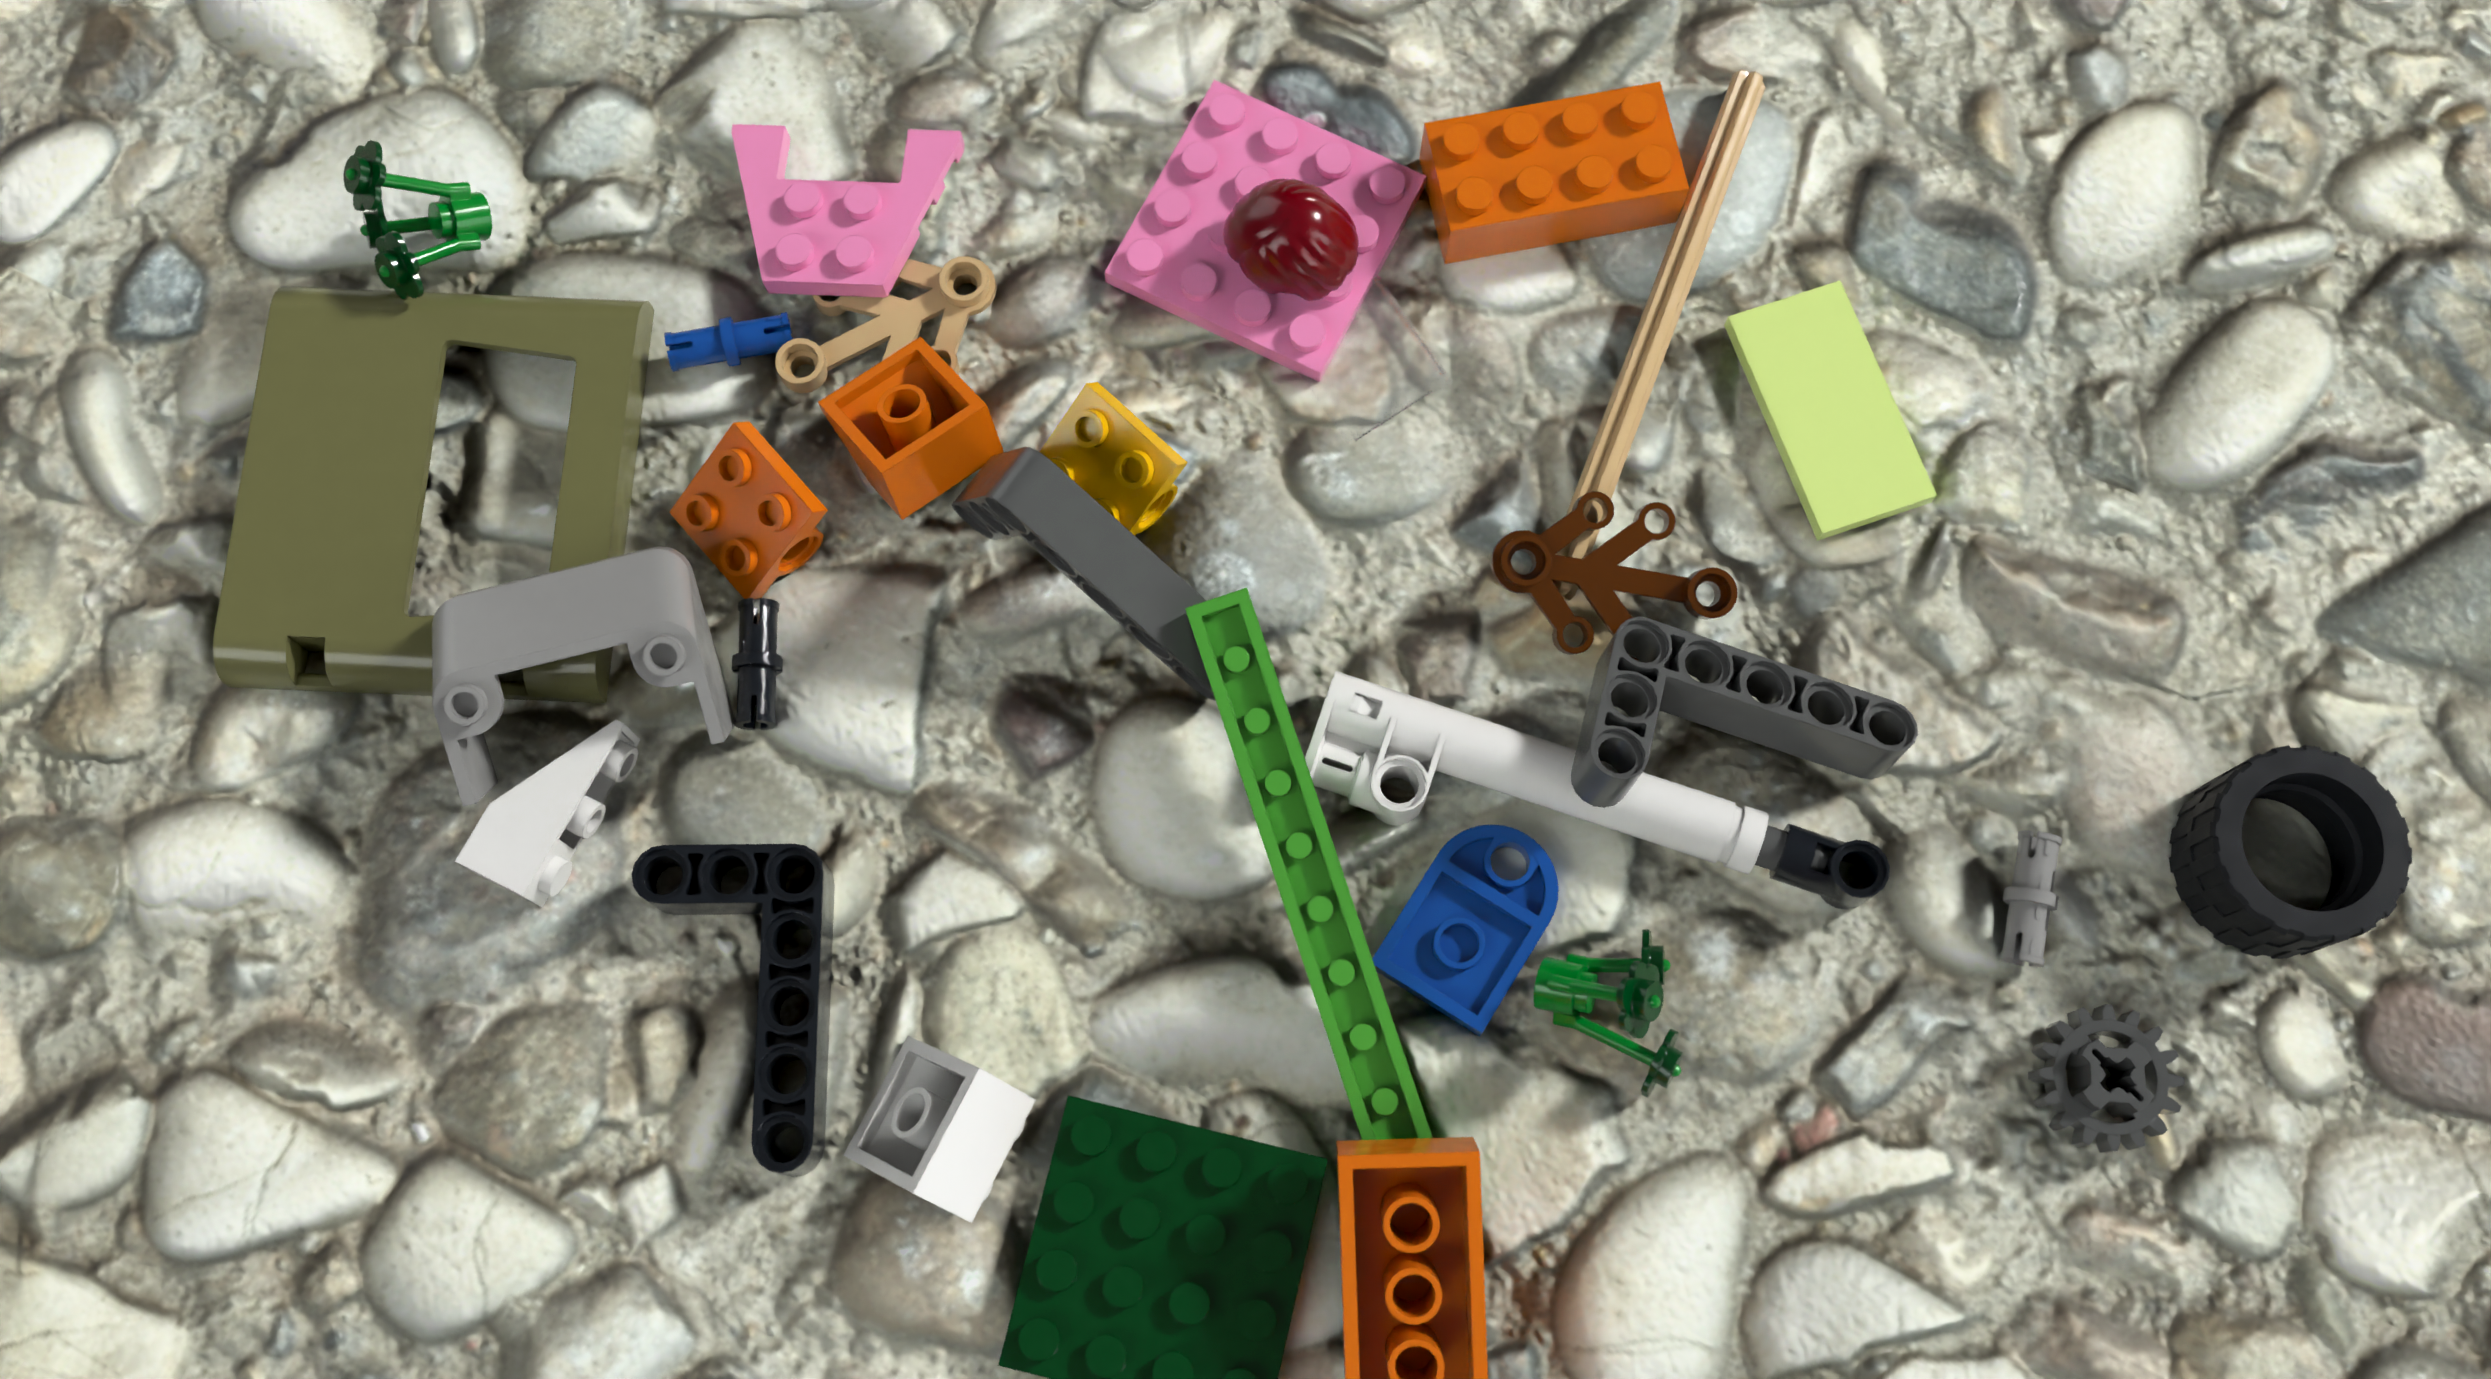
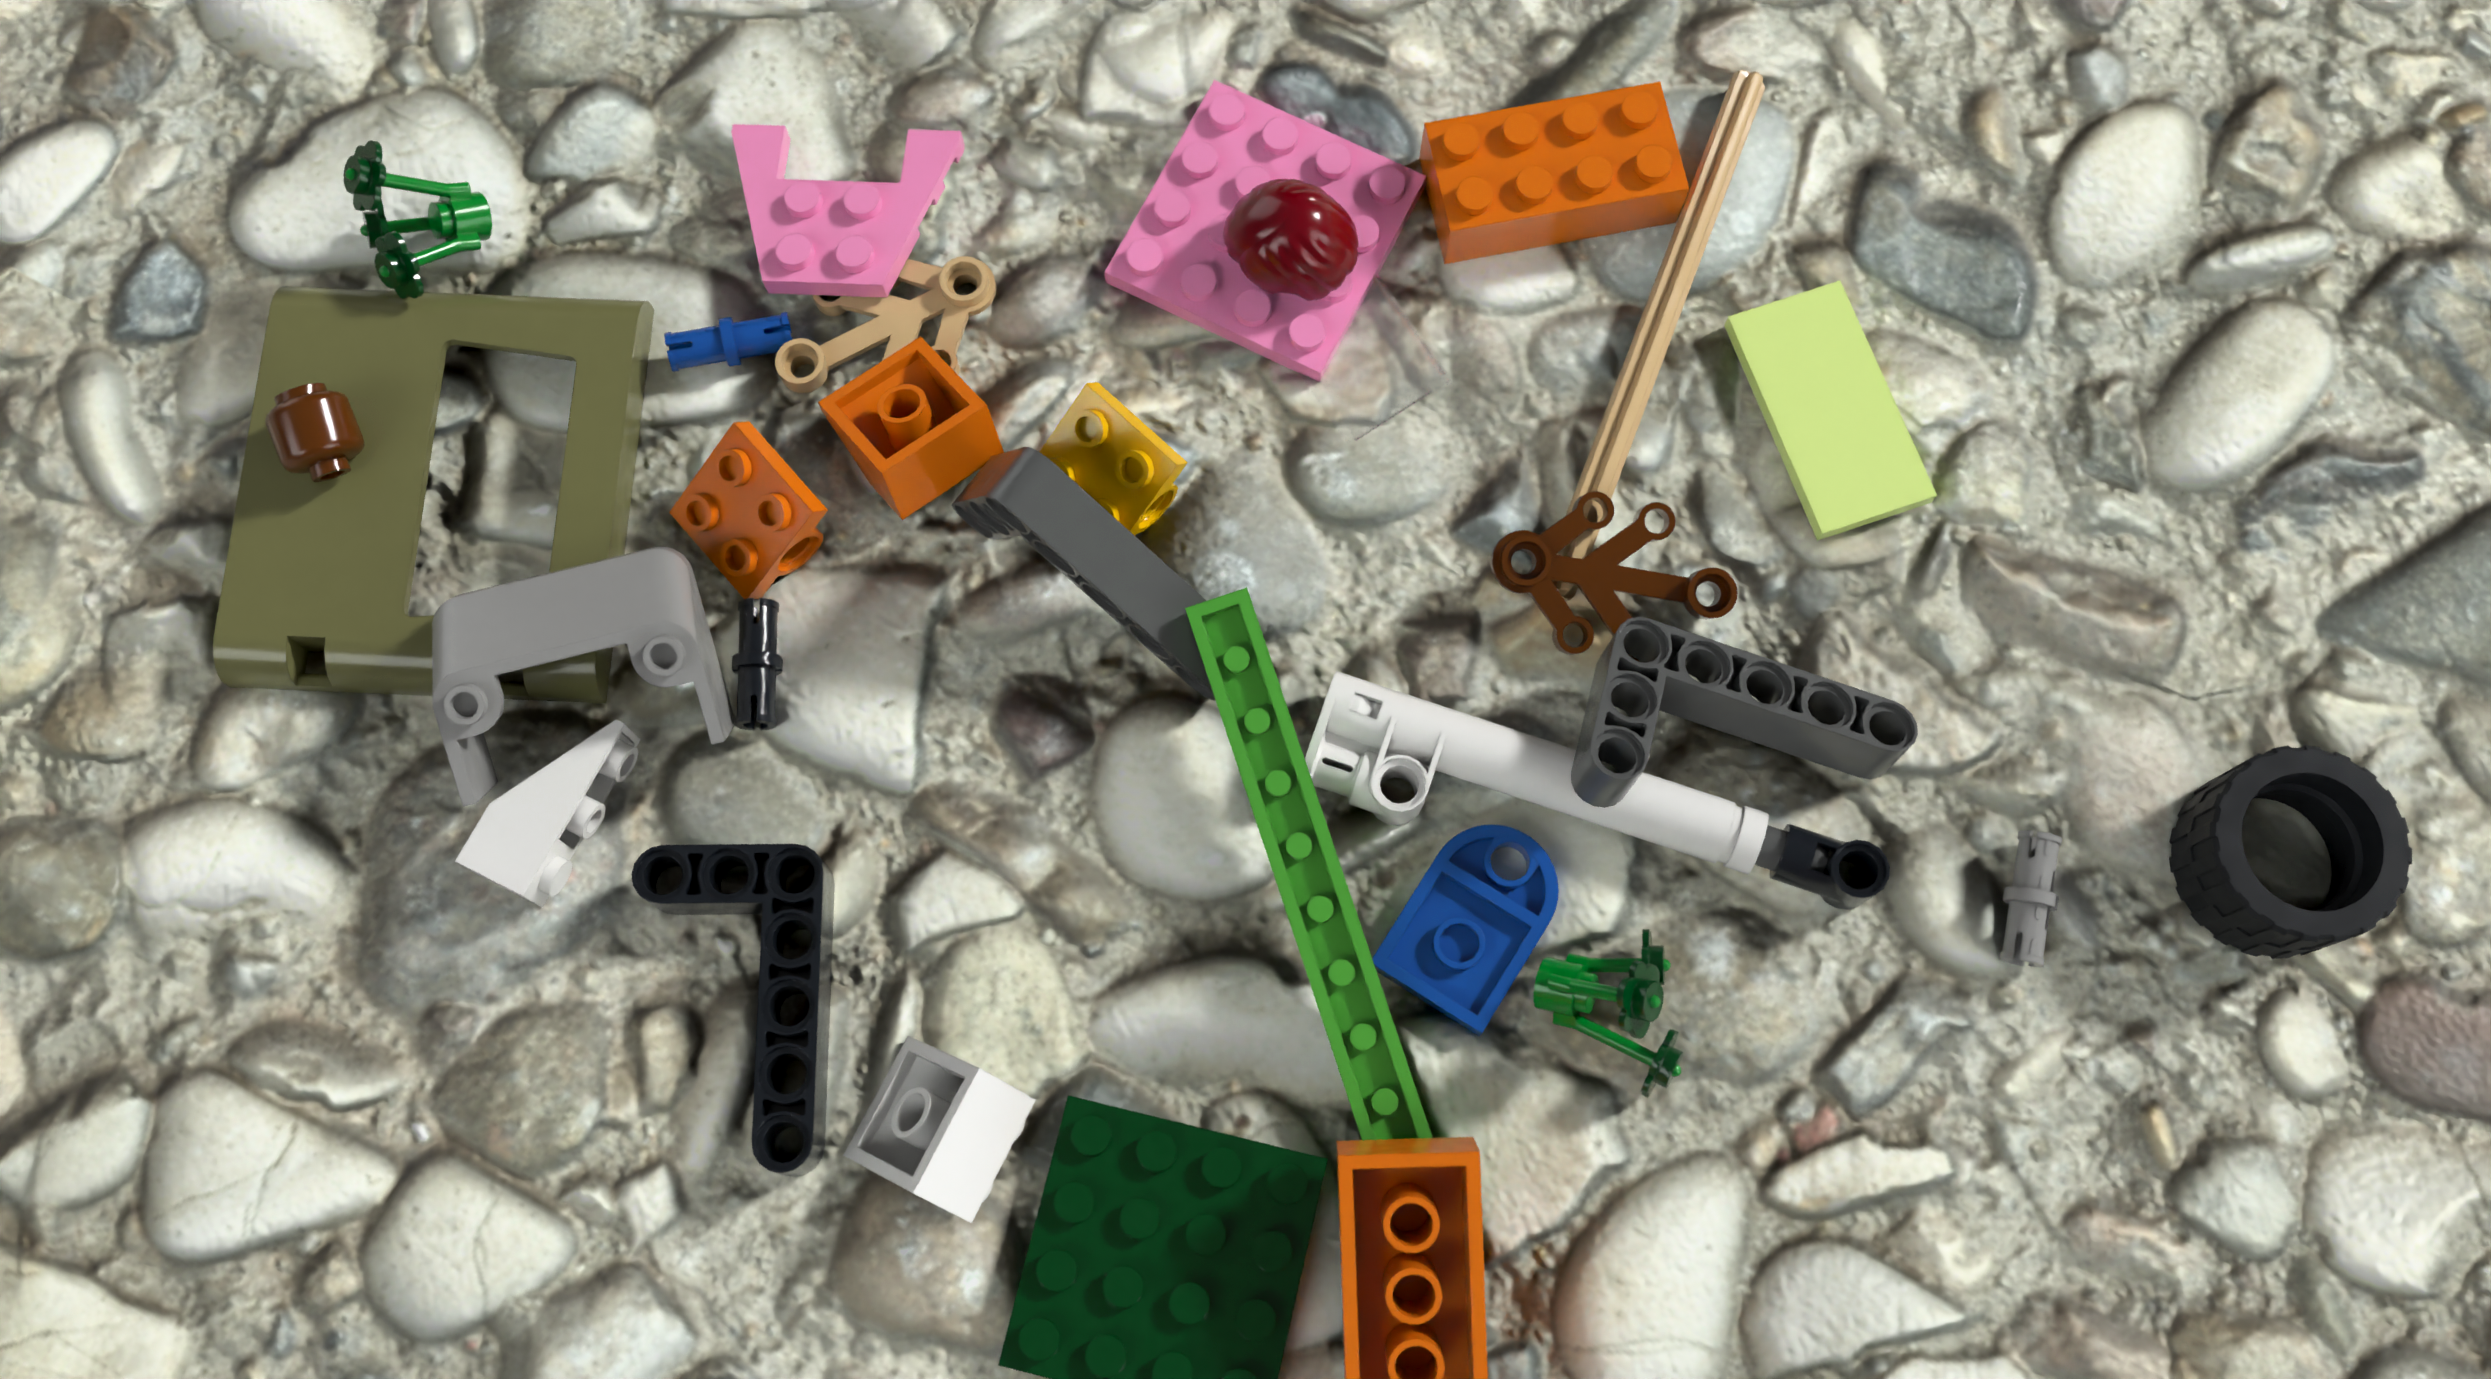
dark grey gear [2028,1004,2185,1153] -> none
none -> reddish brown head [265,383,365,482]

